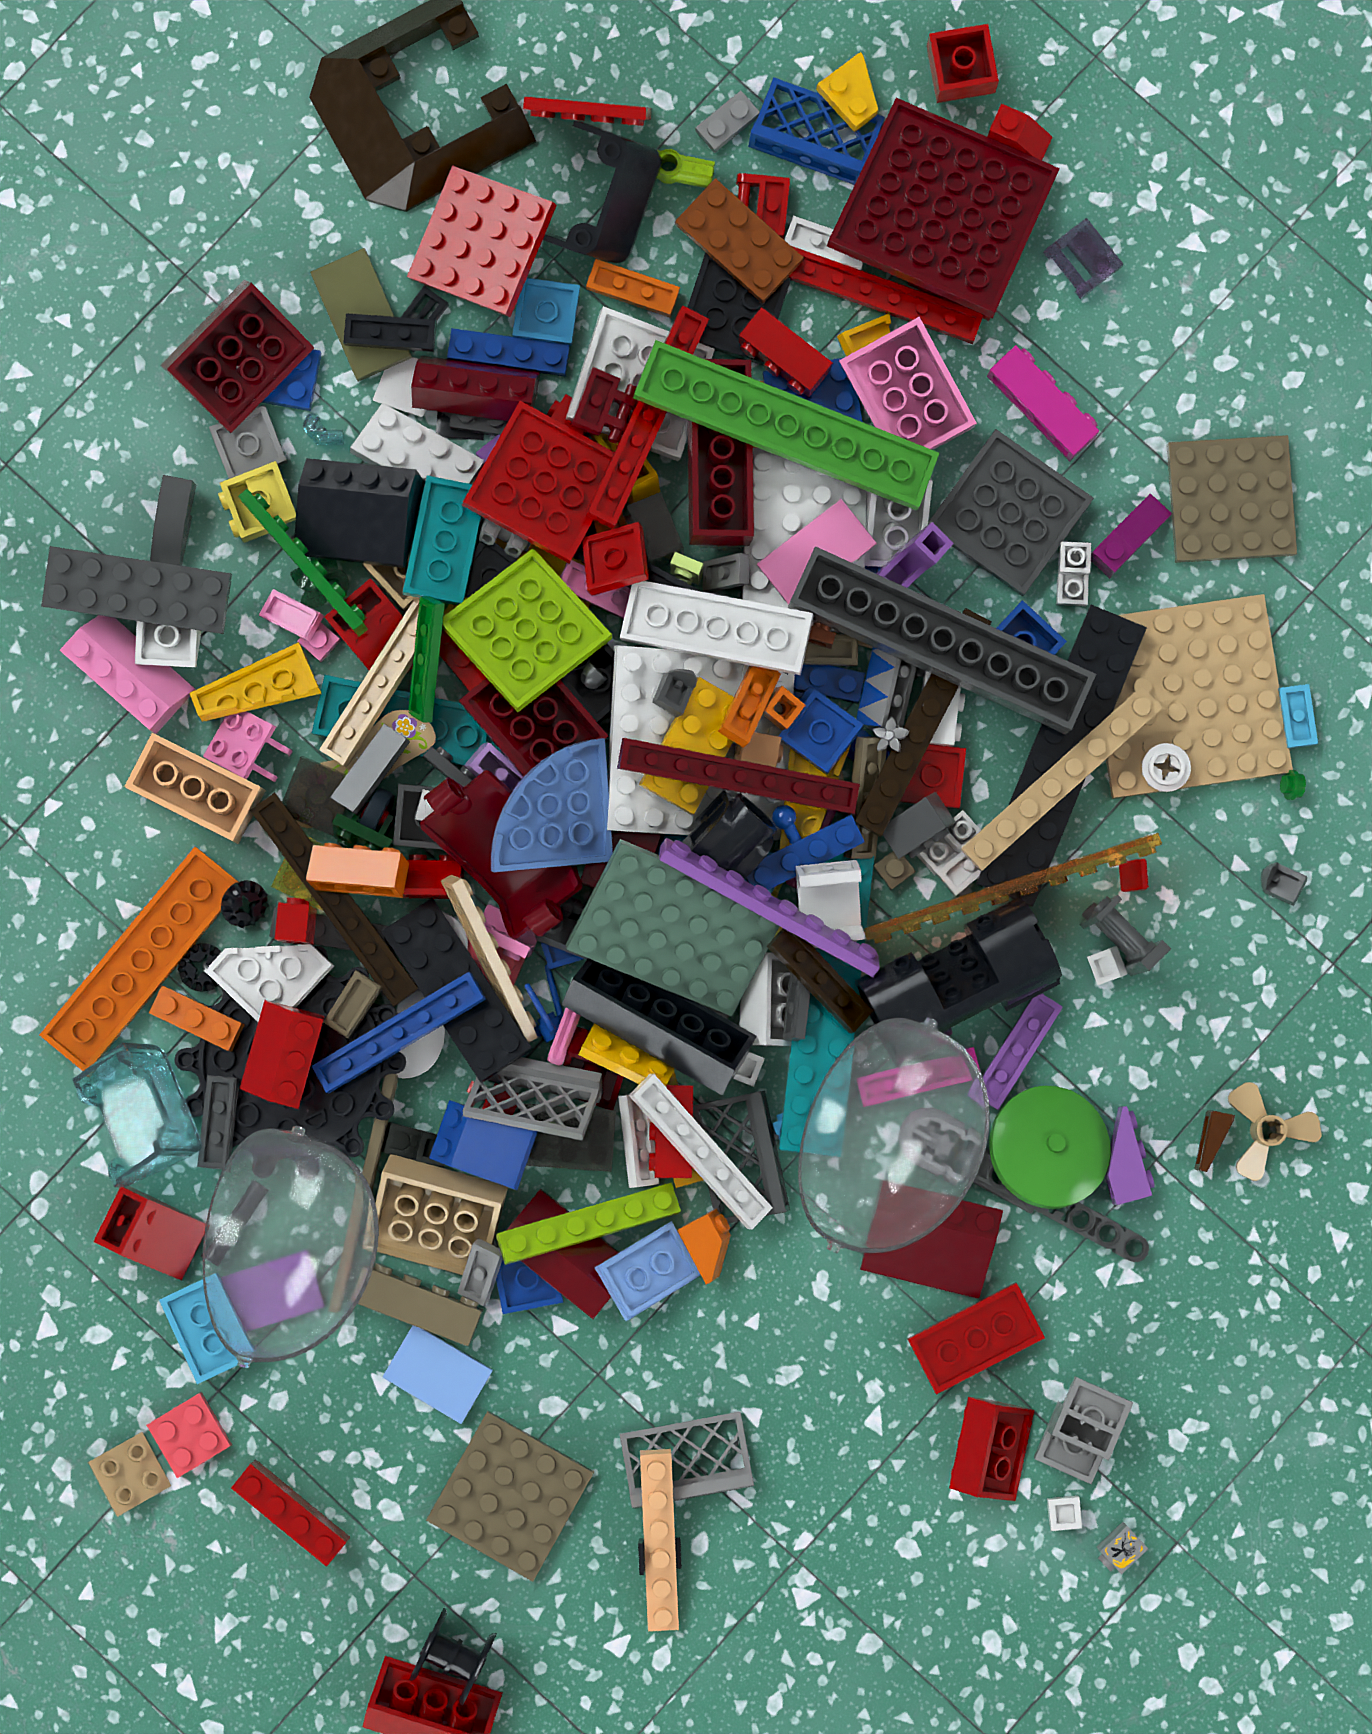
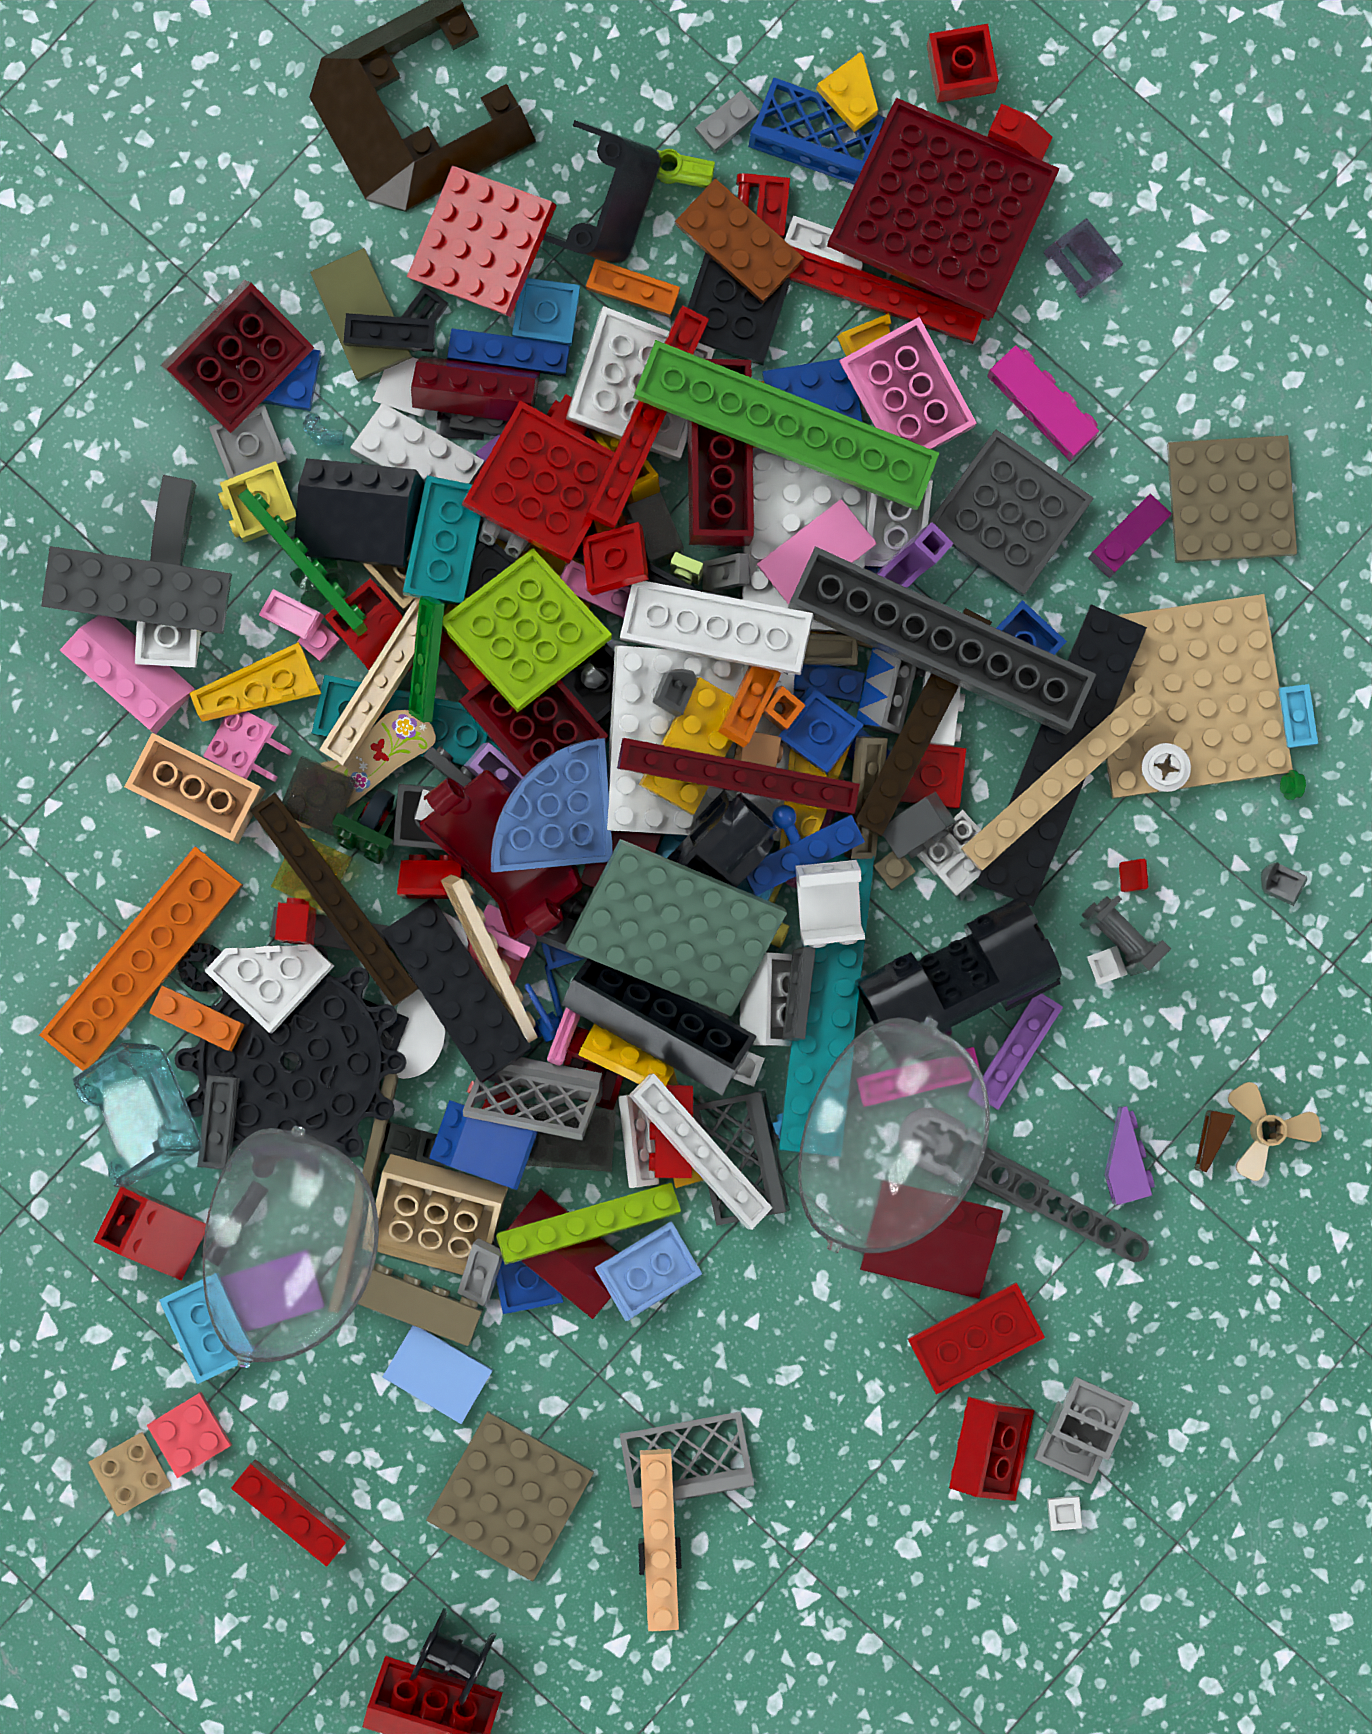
black gear [221,880,269,929] -> none
red slope [240,1000,324,1109] -> none
brick [306,843,409,898] -> none
blue plate [312,972,486,1093] -> none
dark tan tile [323,970,383,1039] -> none
tile [331,724,410,816] -> none
red plate [523,97,652,126] -> none
dark red plate [570,367,637,444] -> none
medium lavender plate [659,838,880,977] -> none
orange slope [677,1208,731,1285] -> none
red brick [739,307,833,397] -> none
dark brown plate [767,928,873,1033] -> none
copper plate [808,622,836,649] -> none
clear orange plate [863,832,1162,944] -> none
light grey plant [873,717,909,752] -> none
bright green dish [989,1086,1111,1209] -> none
white slope [1056,542,1091,606] -> none
light grey brick [1096,1522,1148,1575] -> none

